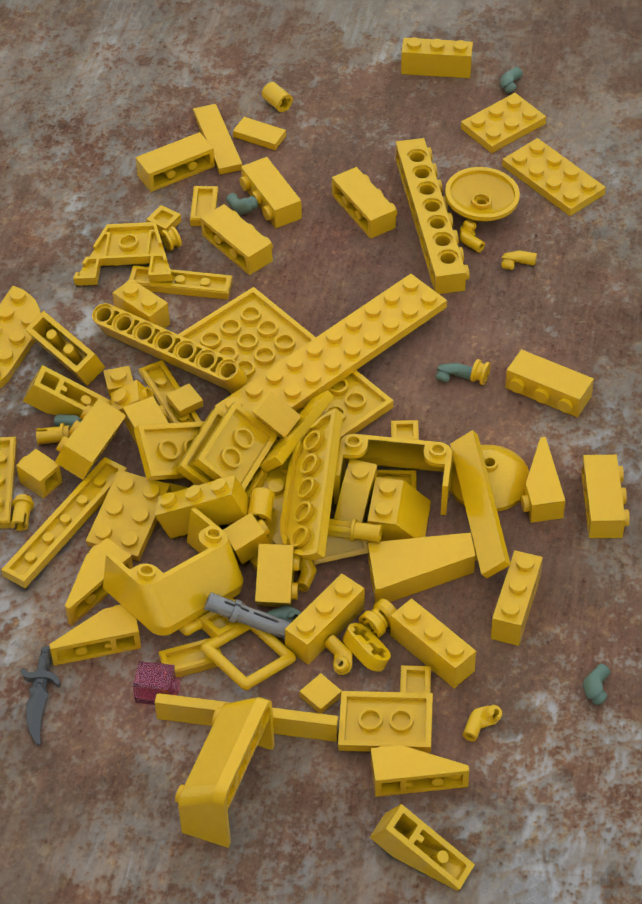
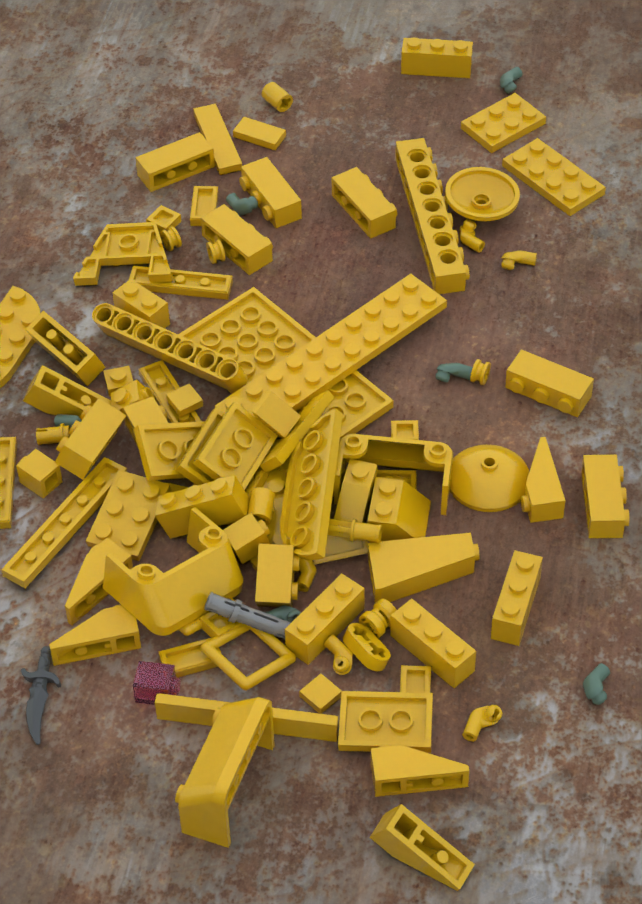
yellow pin [10,494,34,532] -> none
yellow tile [450,430,511,579] -> none
none -> yellow bush [206,239,226,264]

